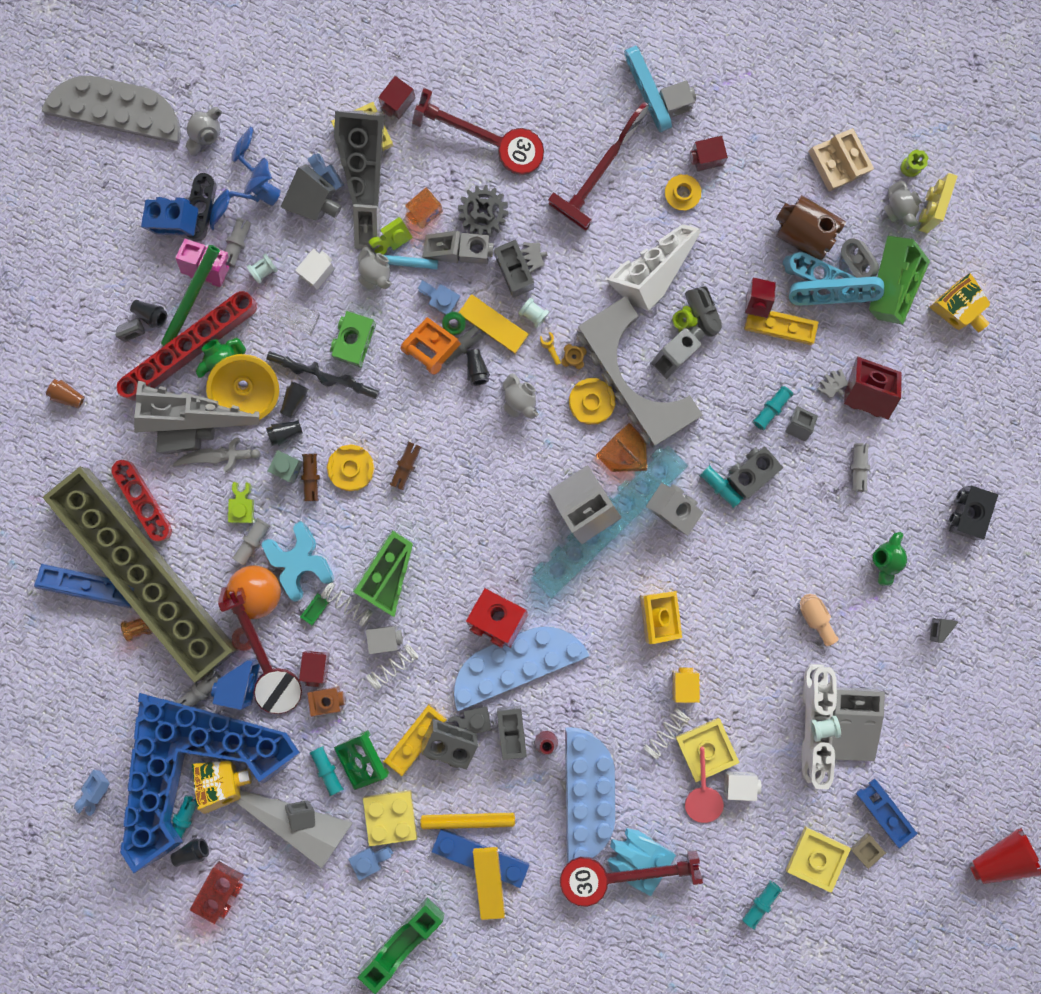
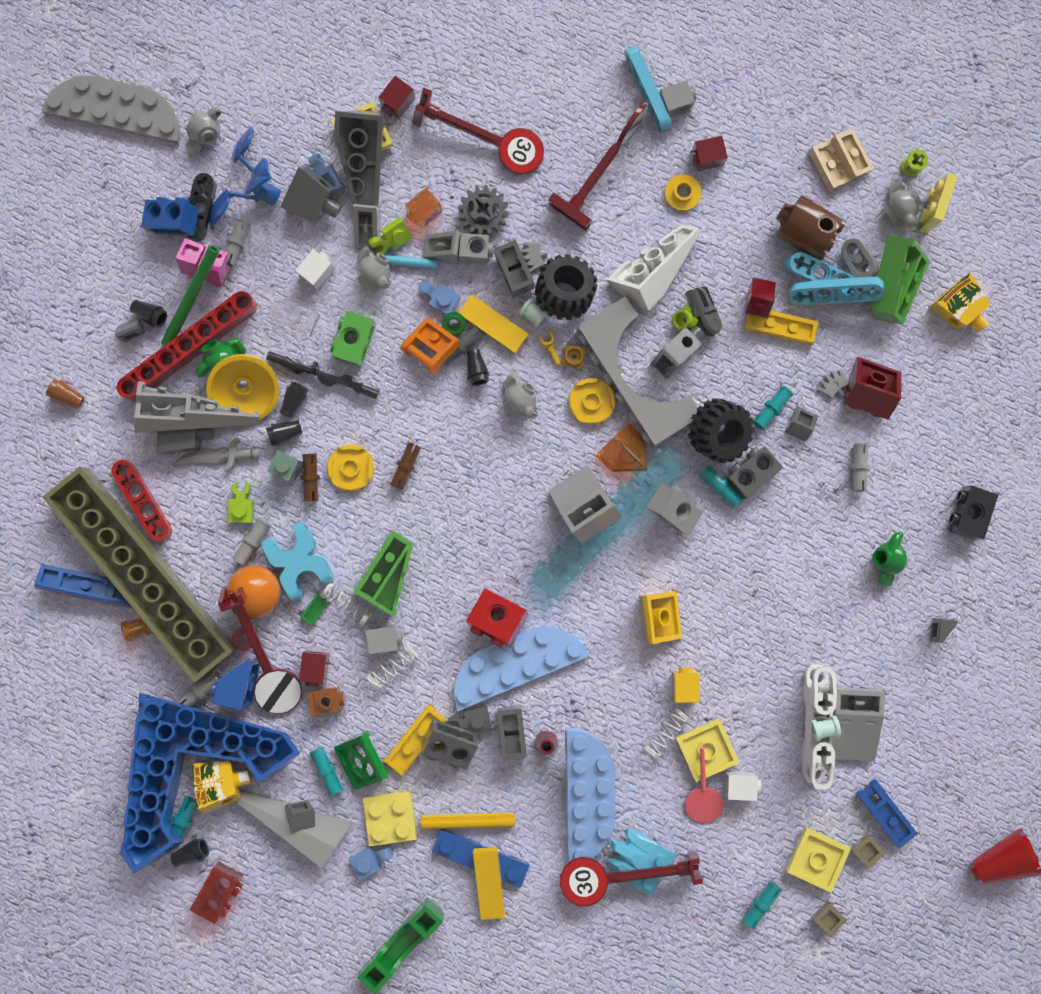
medium blue plate [74,769,110,816] -> none
light aqua bush [246,253,278,284] -> none
light nougat arm [800,594,839,646] -> none
none -> black tyre [535,254,598,320]
none -> black tyre [688,398,754,463]
none -> dark tan plate [811,900,847,937]

